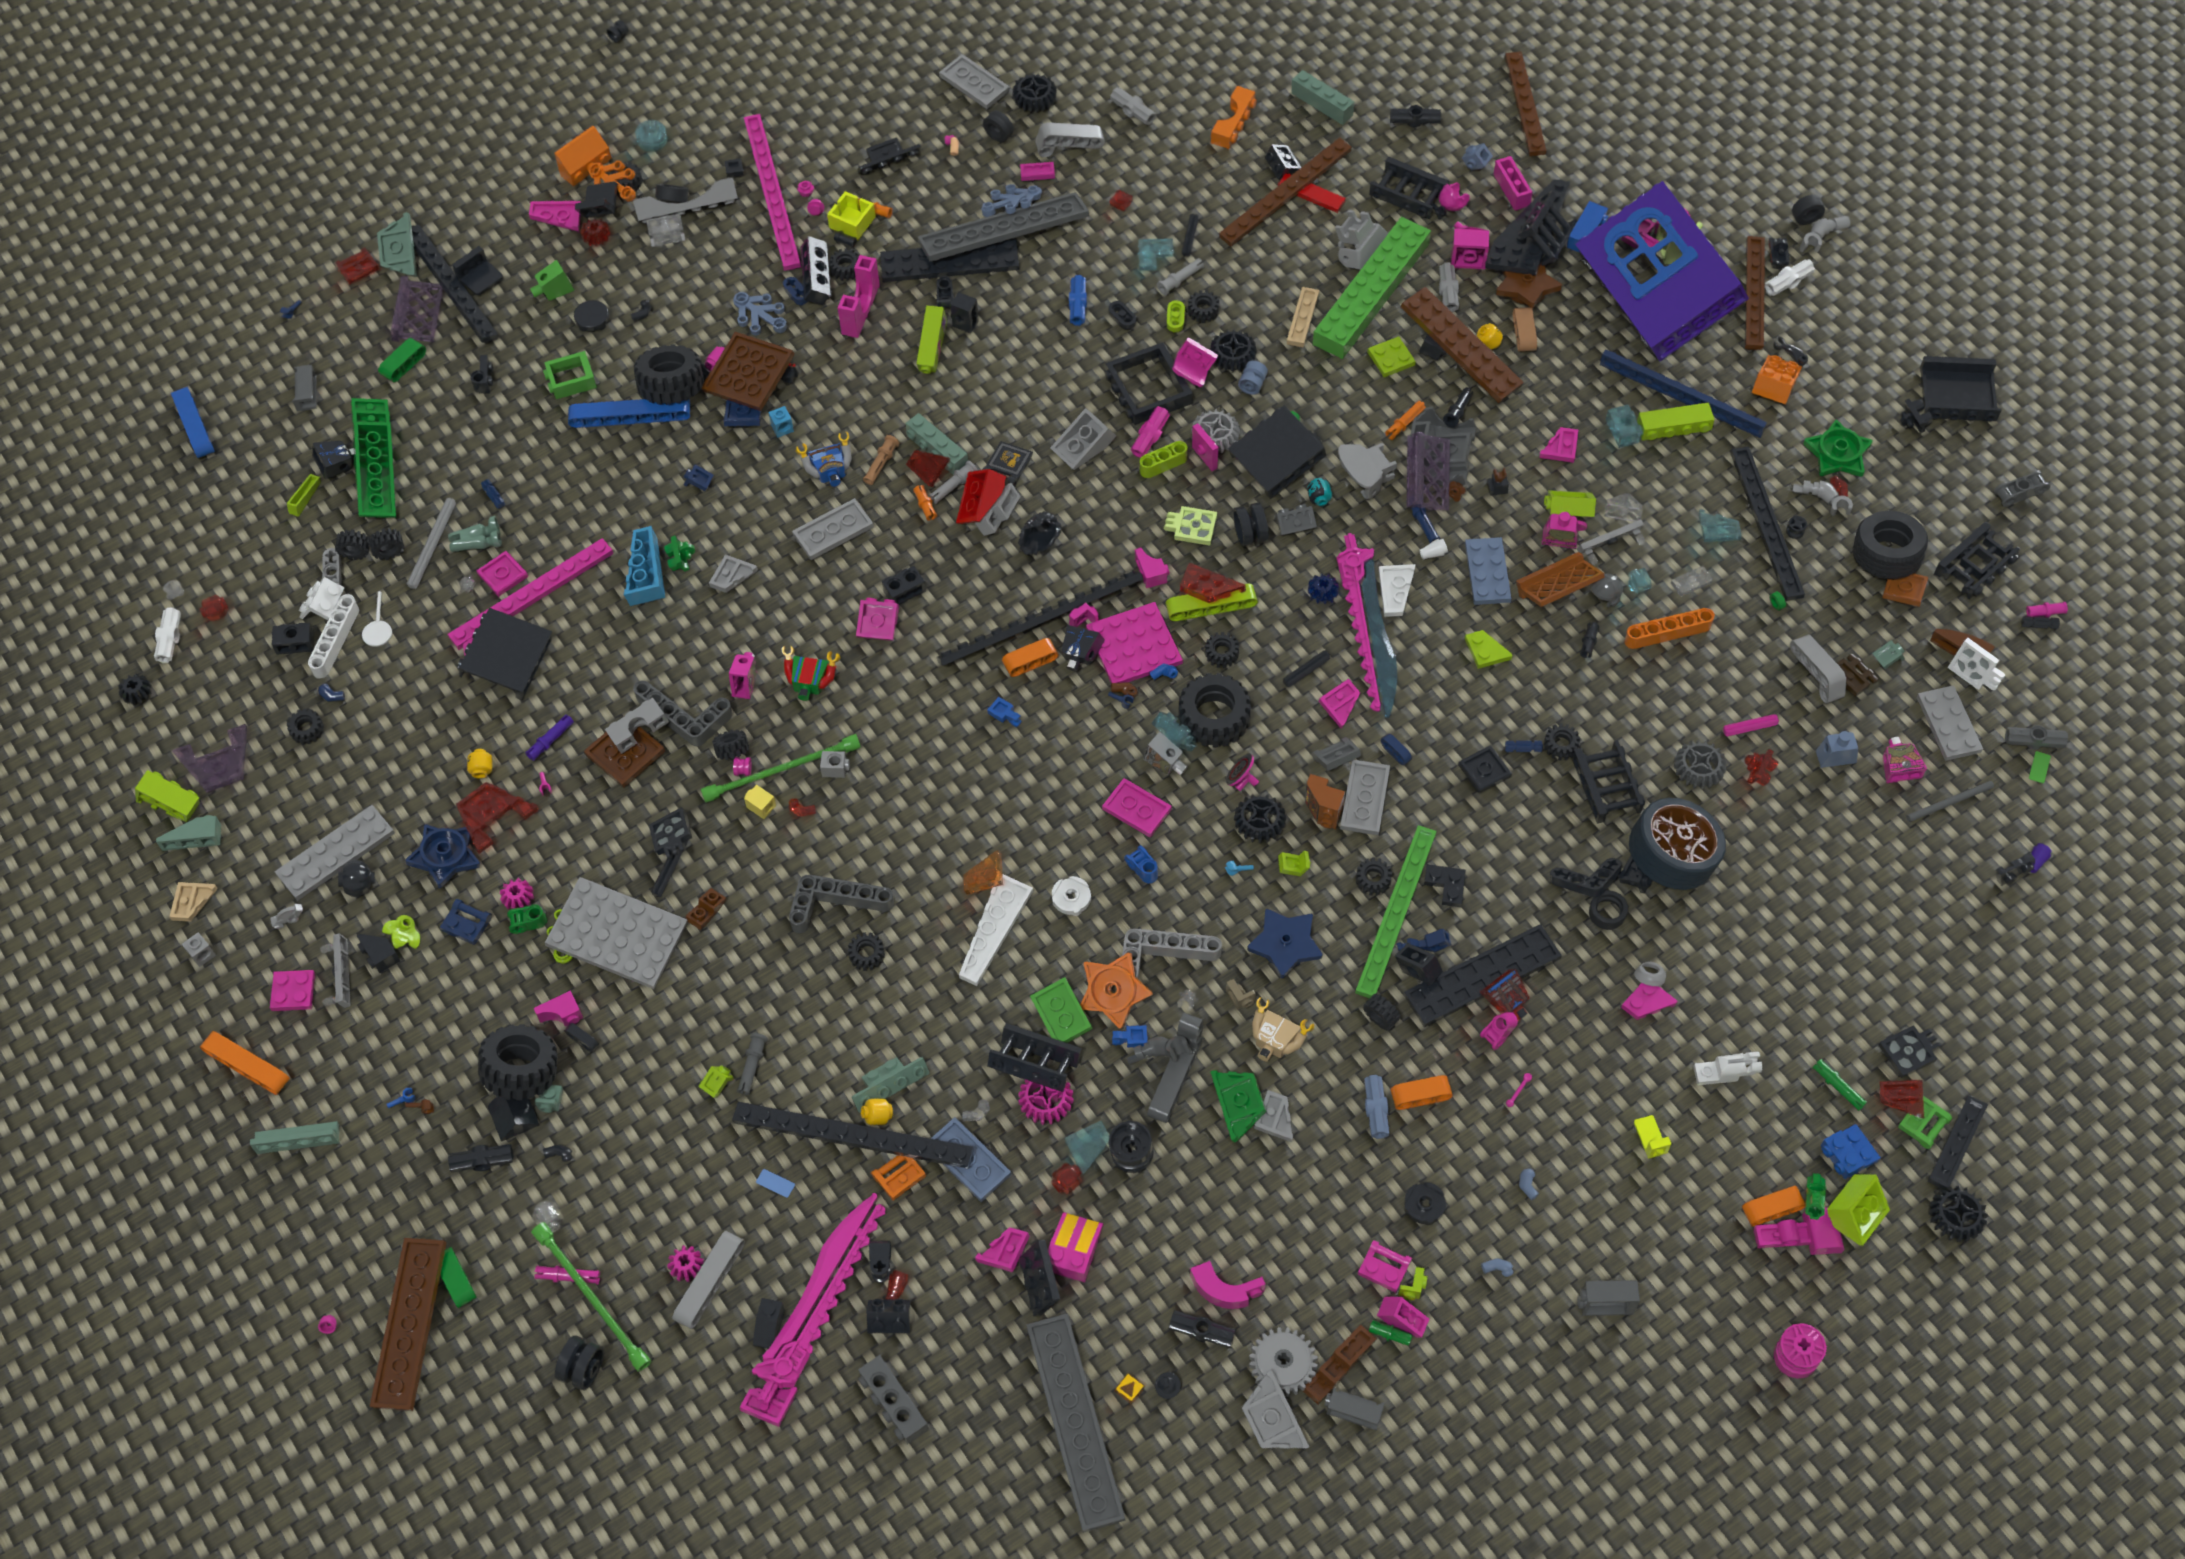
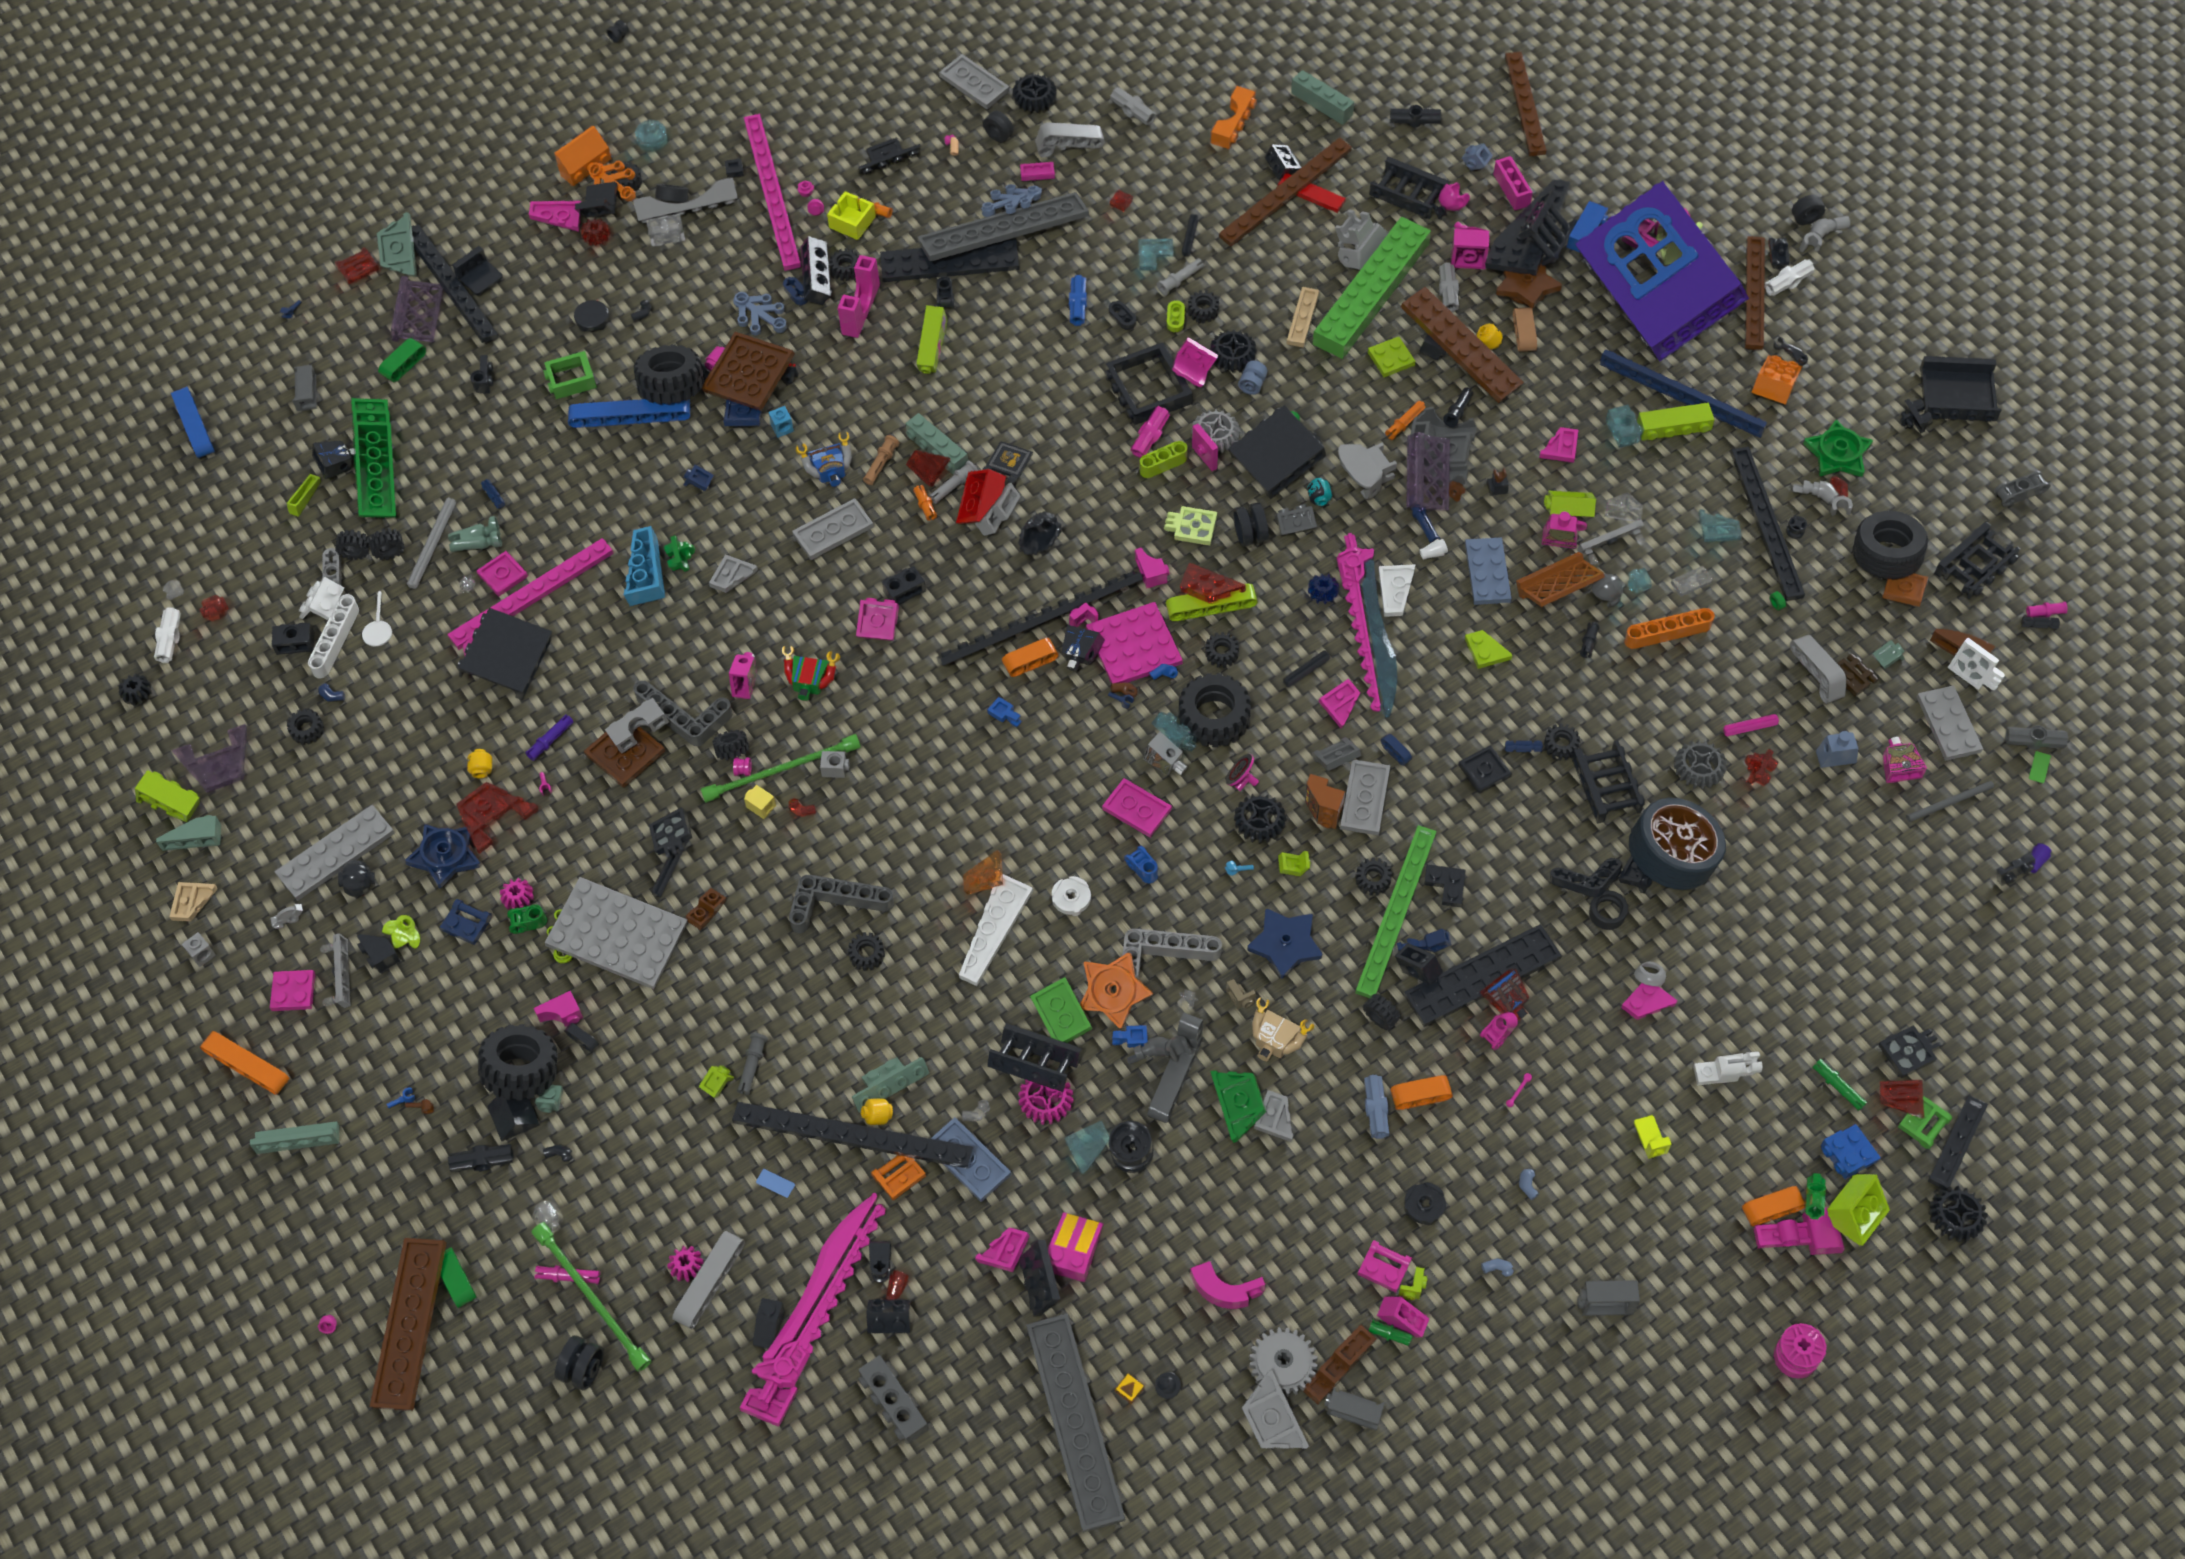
bright green torso [530,260,574,300] -> none
black pin [834,230,857,248] -> none
black brick [949,292,979,333] -> none
light grey slope [1051,408,1117,470] -> none
clear red head [1051,1163,1082,1194] -> none
black piece [1169,1310,1236,1348] -> none

